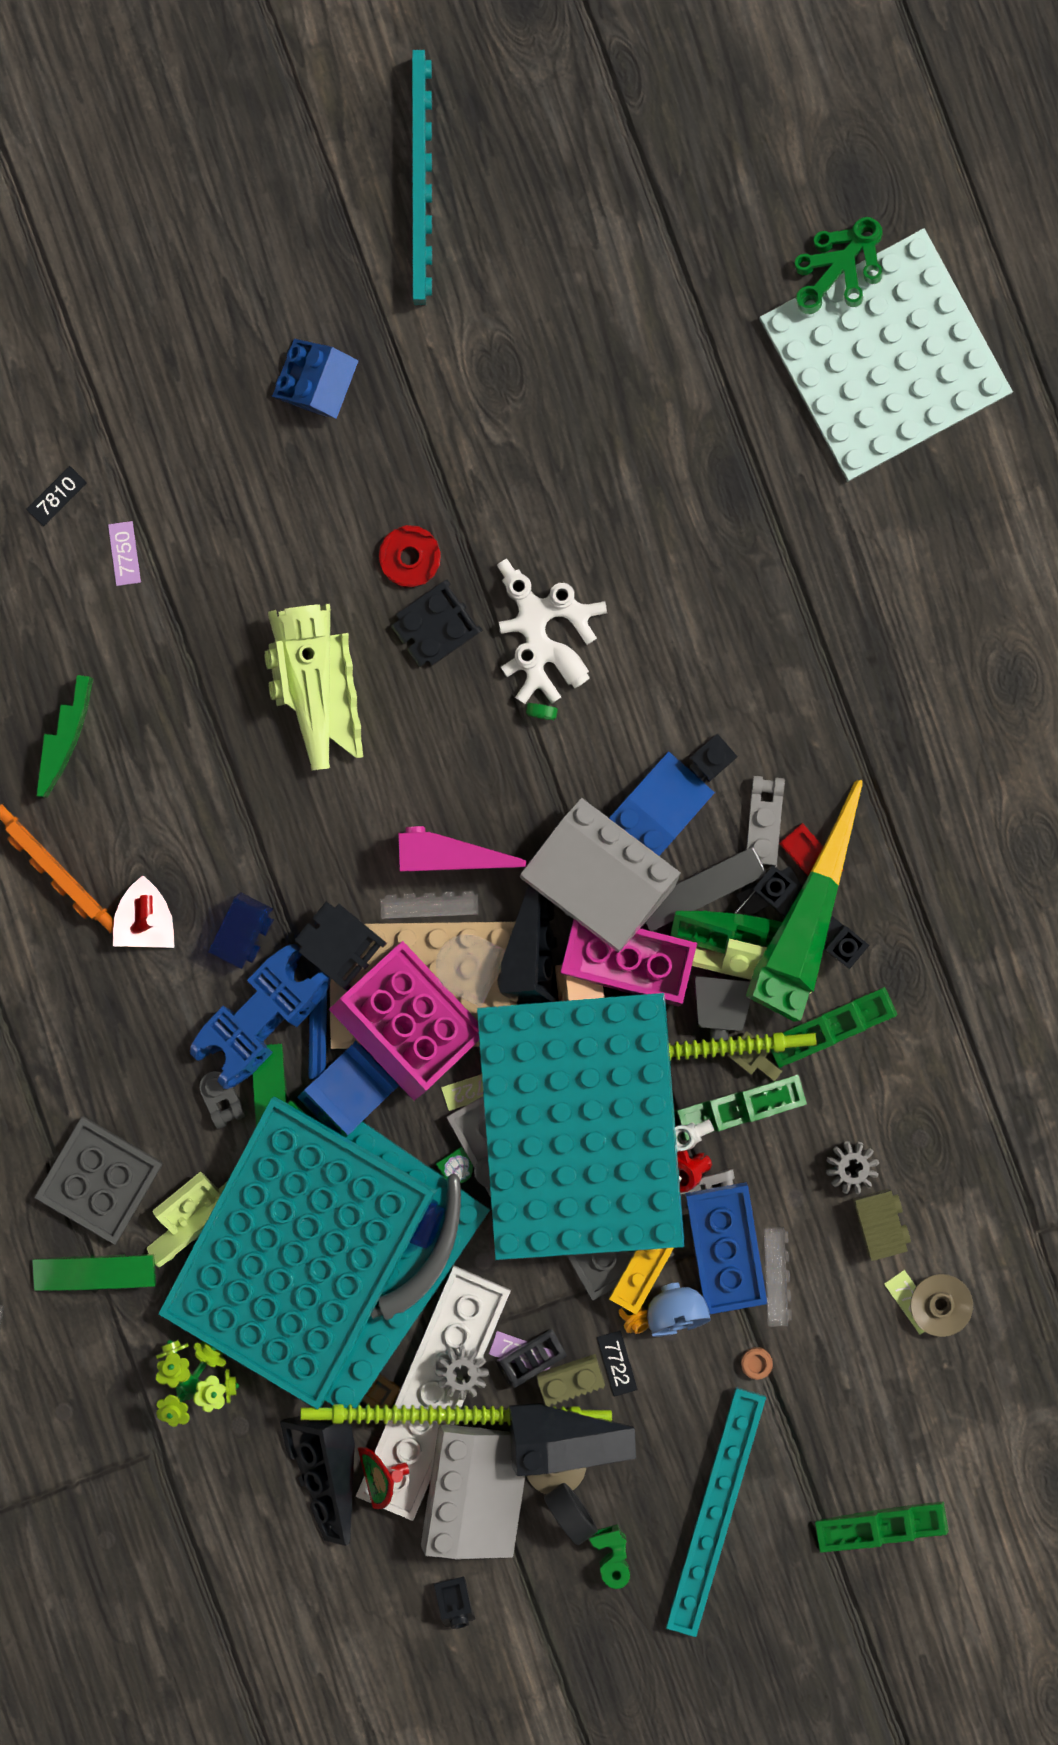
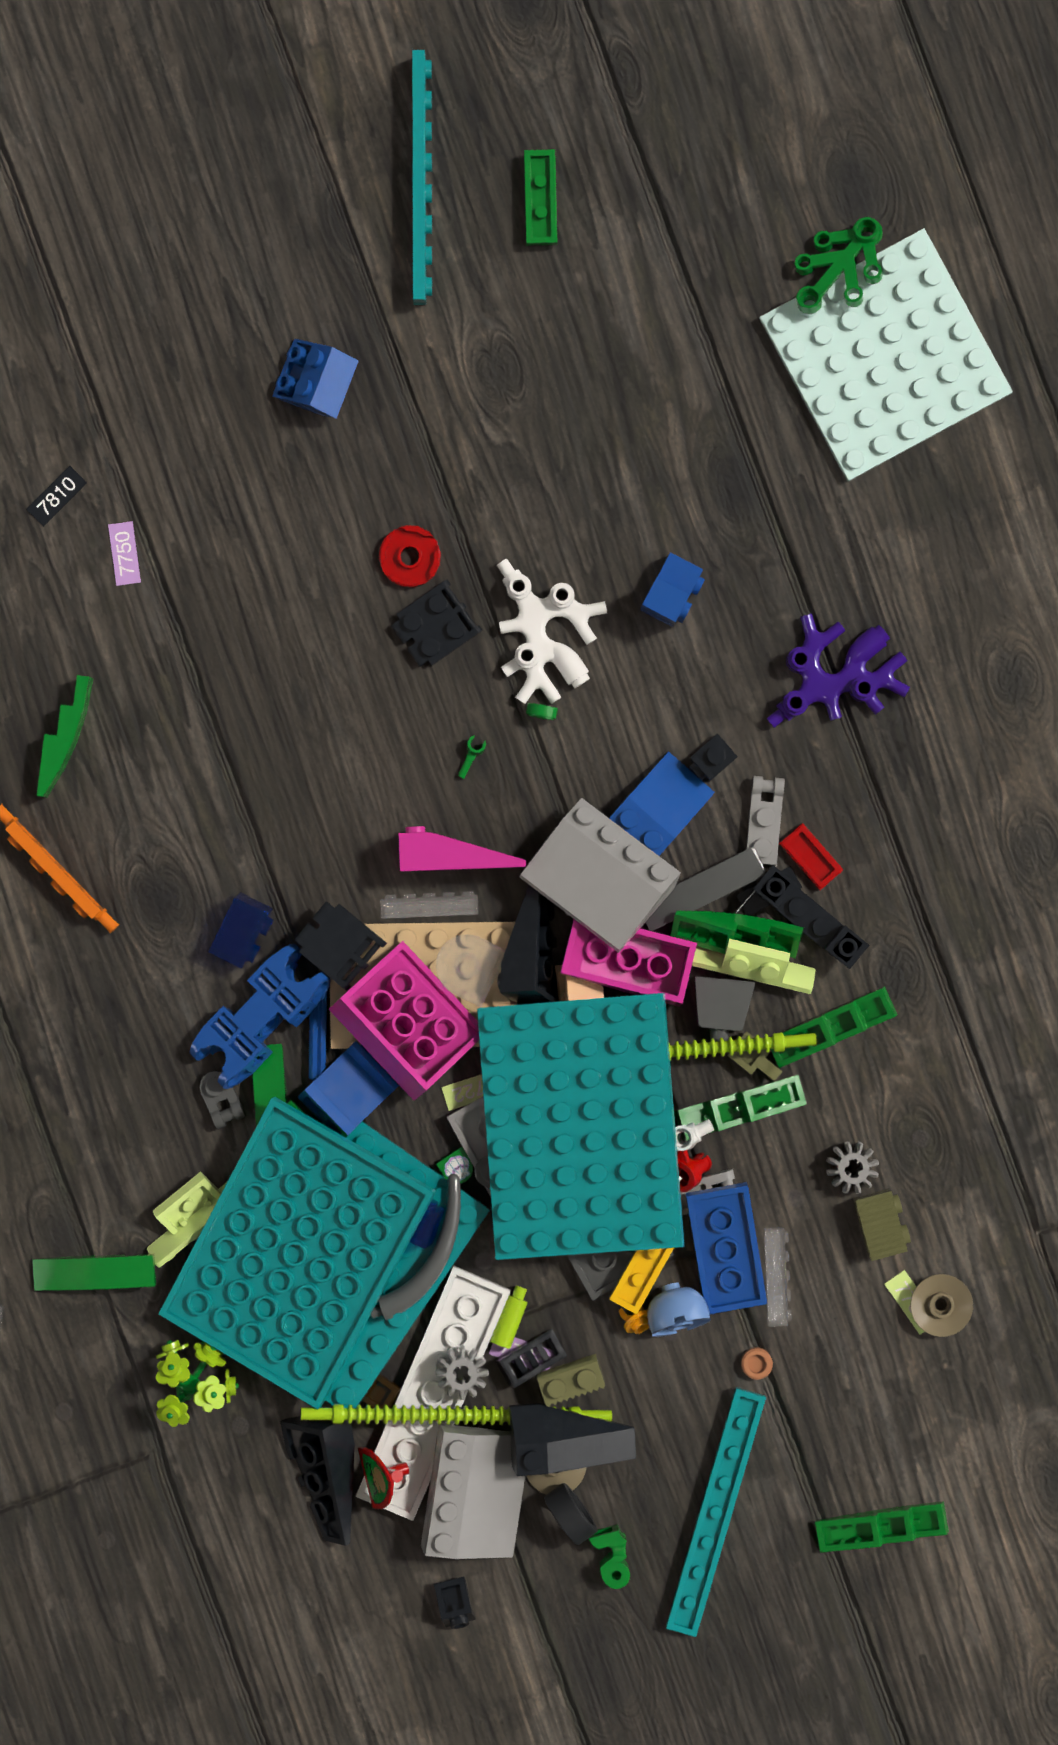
dark grey plate [34,1116,163,1245] -> none
shield [112,876,174,948] -> none
yellowish green piece [265,604,363,770] -> none
black sticker [597,1330,638,1397] -> none
green plate [746,780,862,1022] -> none
none -> green hand [457,735,486,779]
none -> lime cylinder [490,1285,528,1349]
none -> green plate [524,149,557,246]
none -> blue brick [641,552,705,627]
none -> dark purple plant [766,614,910,728]

